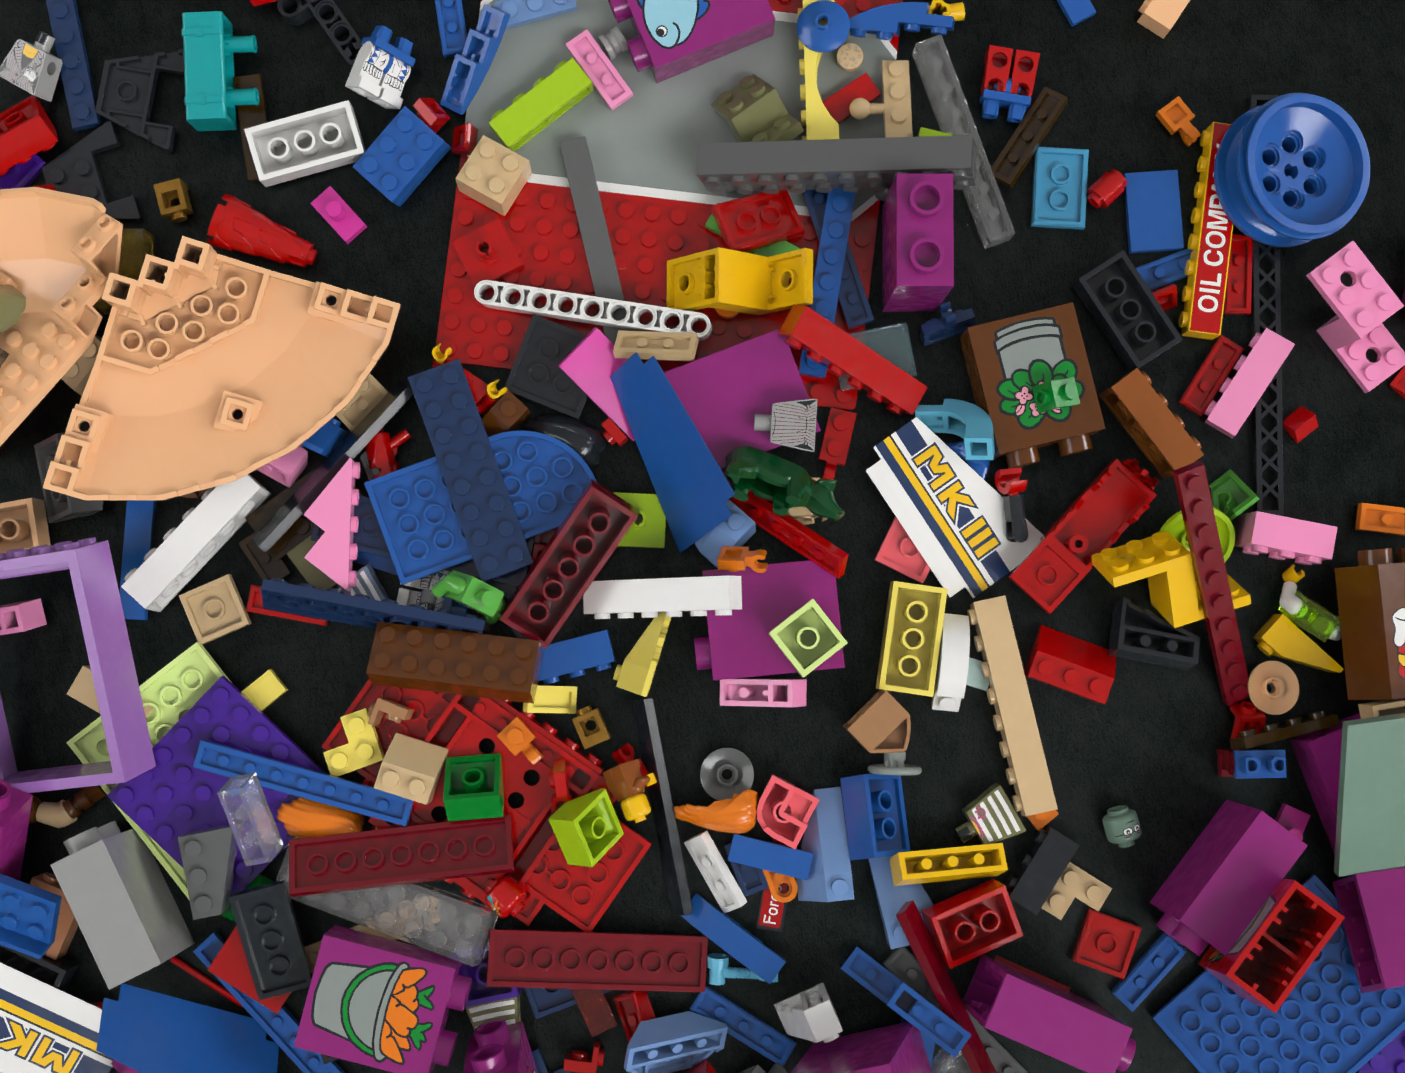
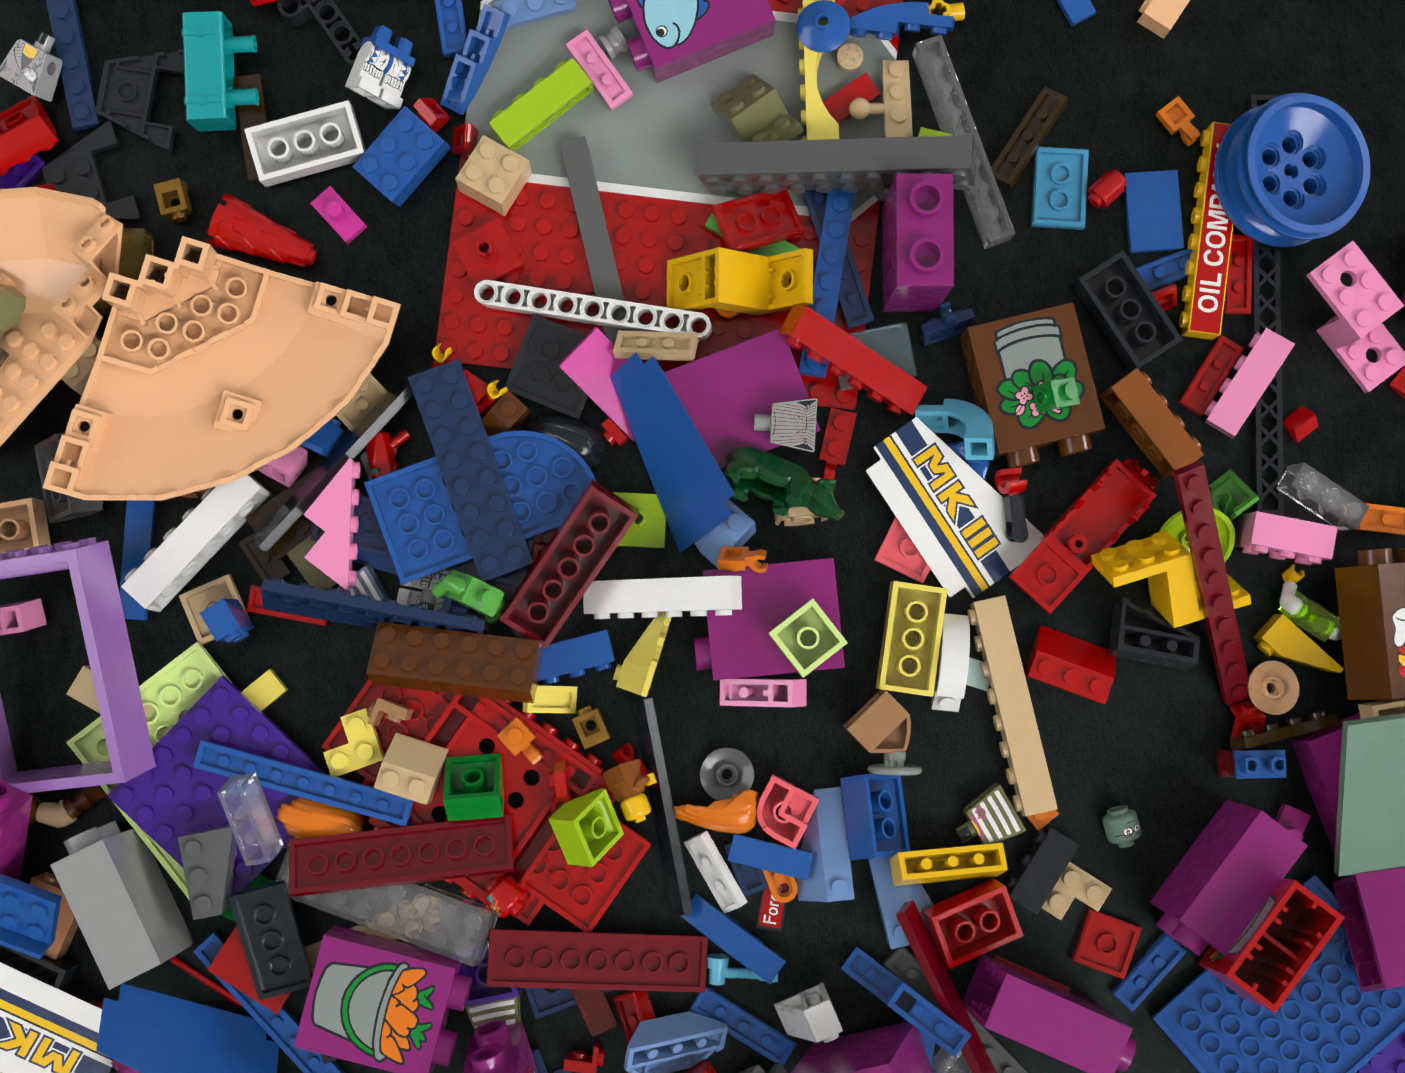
red tile [723,472,849,579] -> none
red hips [979,45,1040,123] -> none
none -> blue brick [200,598,254,643]
none -> clear brick [1276,463,1370,531]

